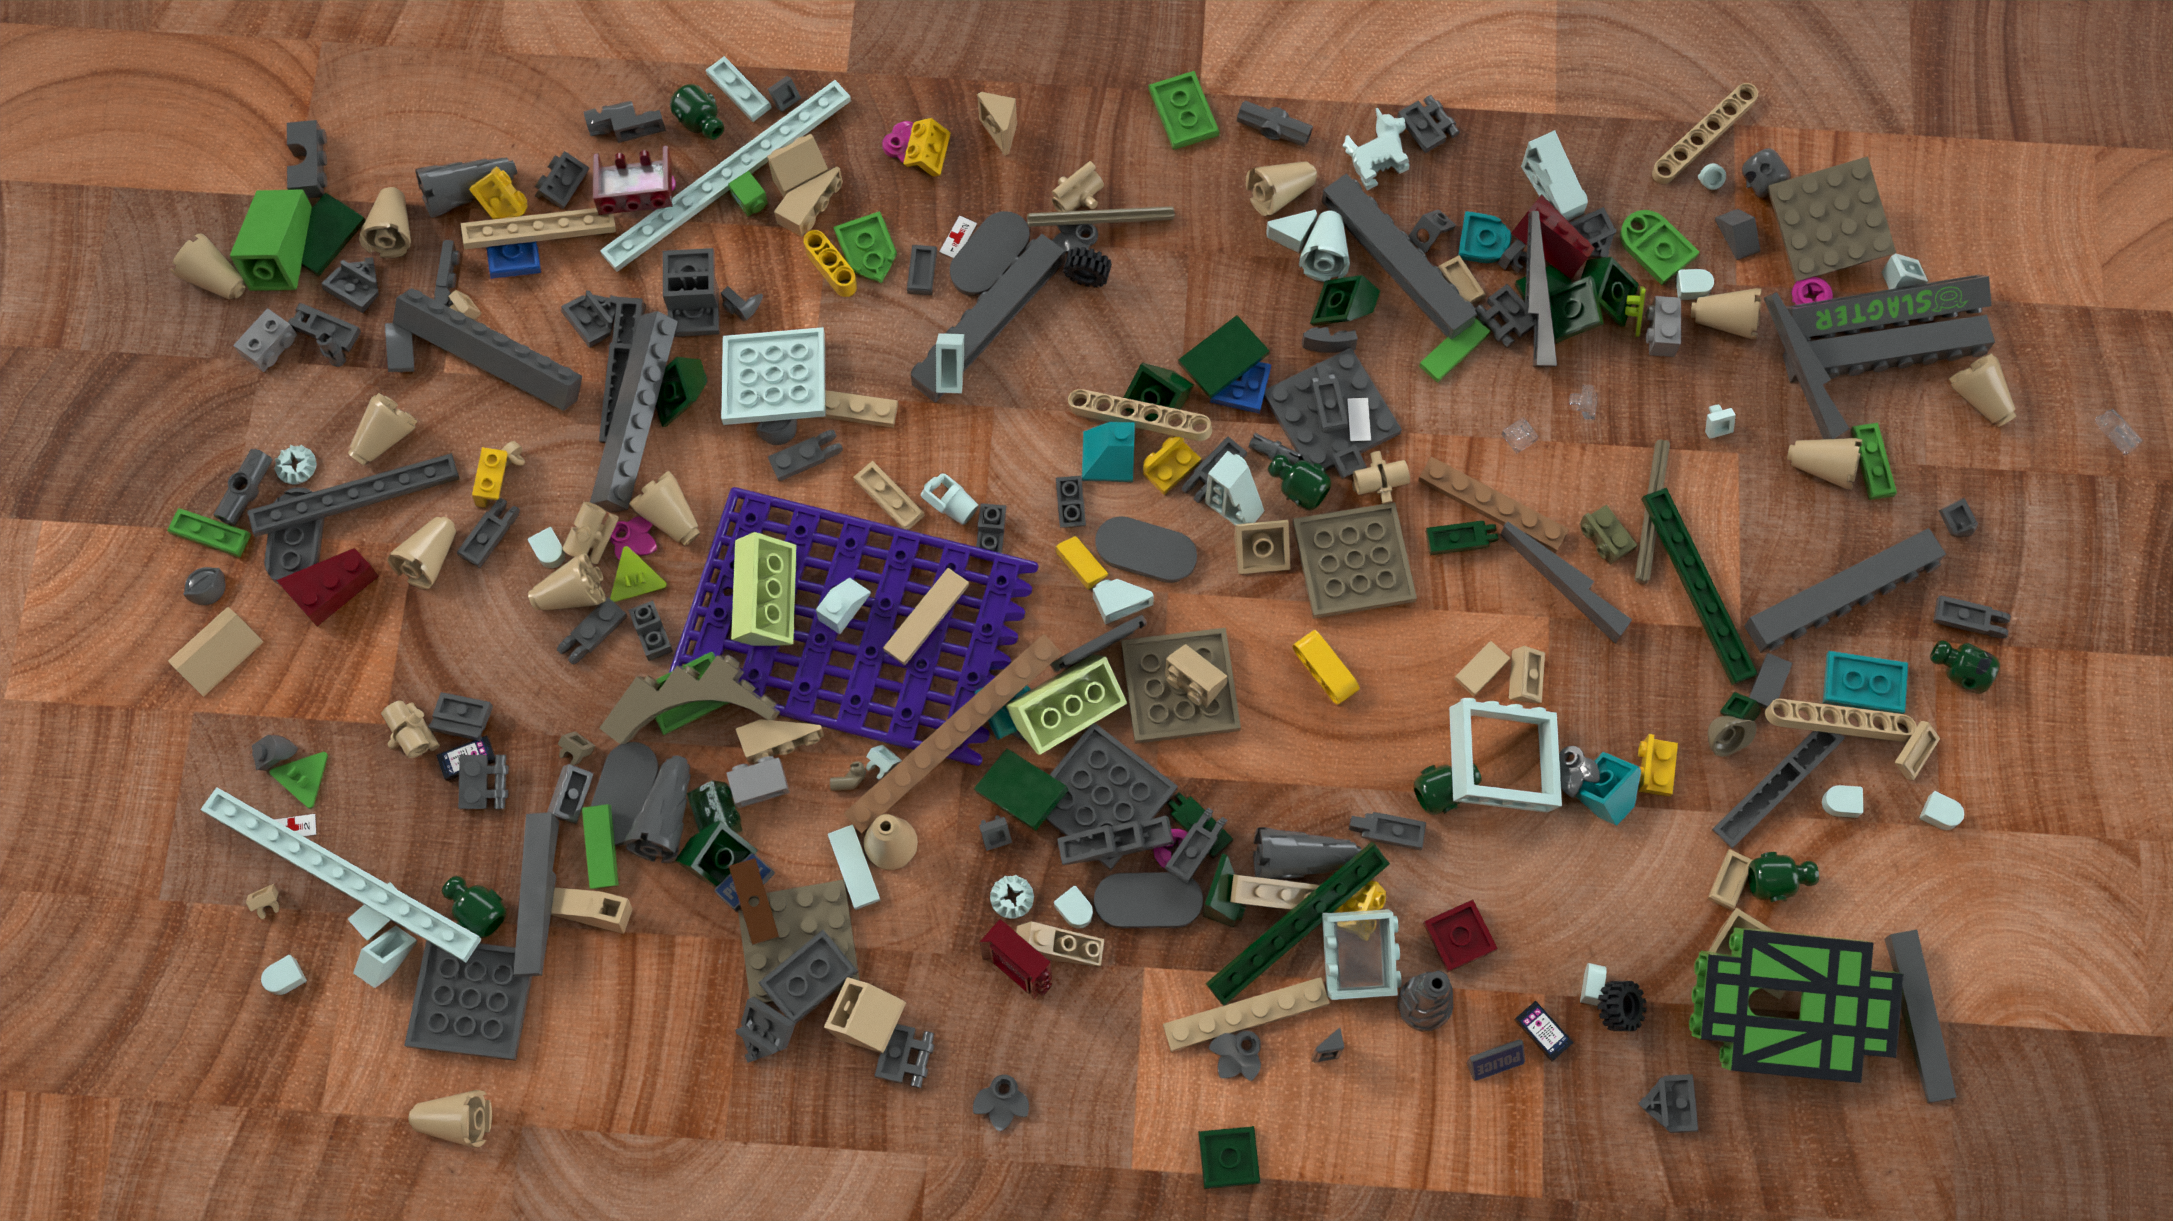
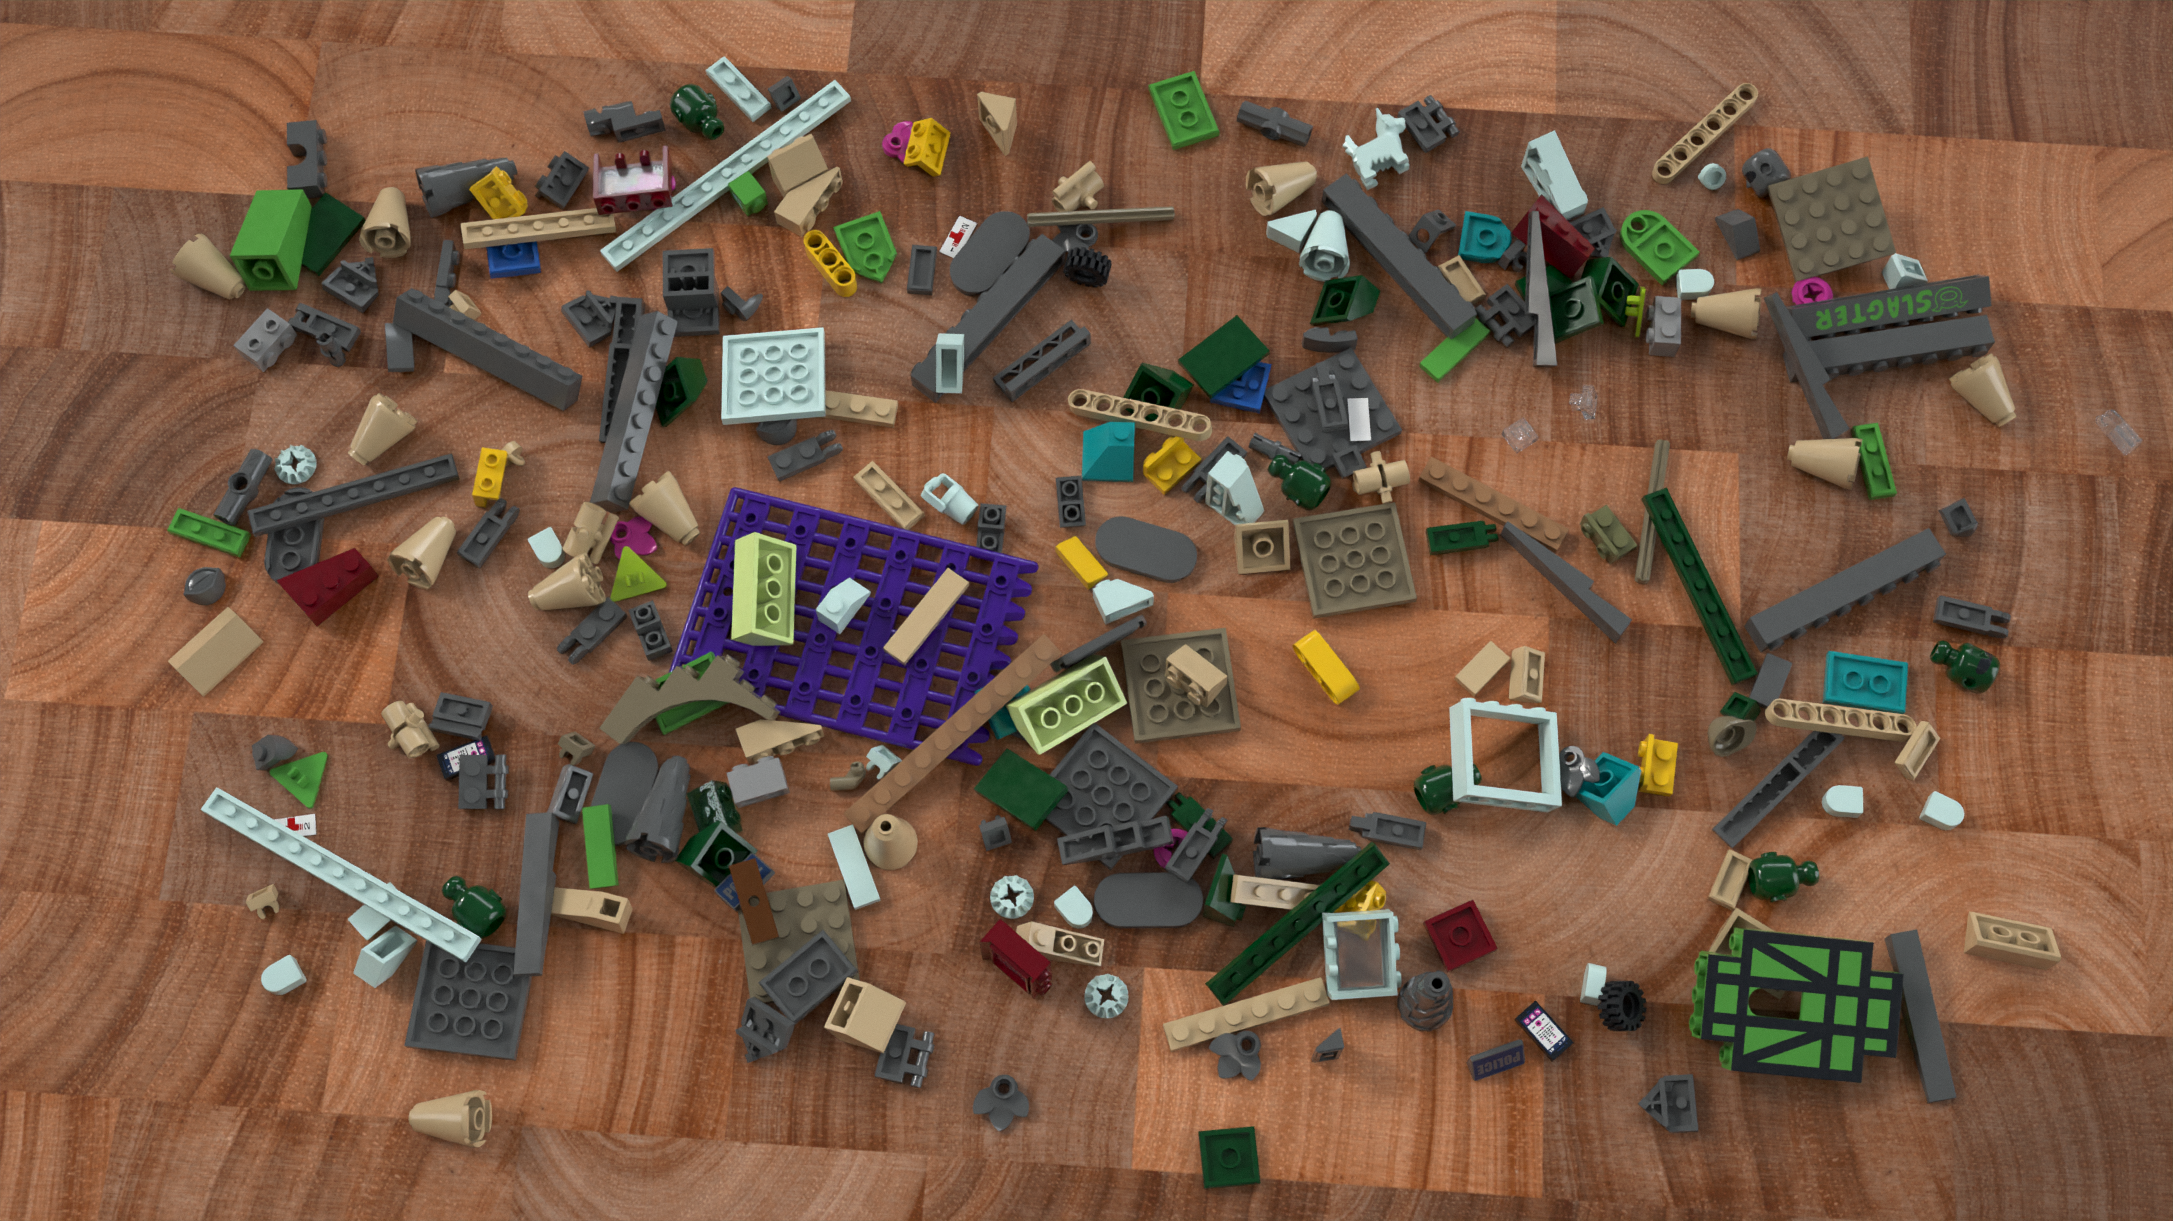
light aqua tile [1705,404,1736,439] -> none
none -> dark grey fence [993,319,1091,402]
none -> light aqua gear [1085,973,1129,1018]
none -> tan slope [1964,911,2061,970]

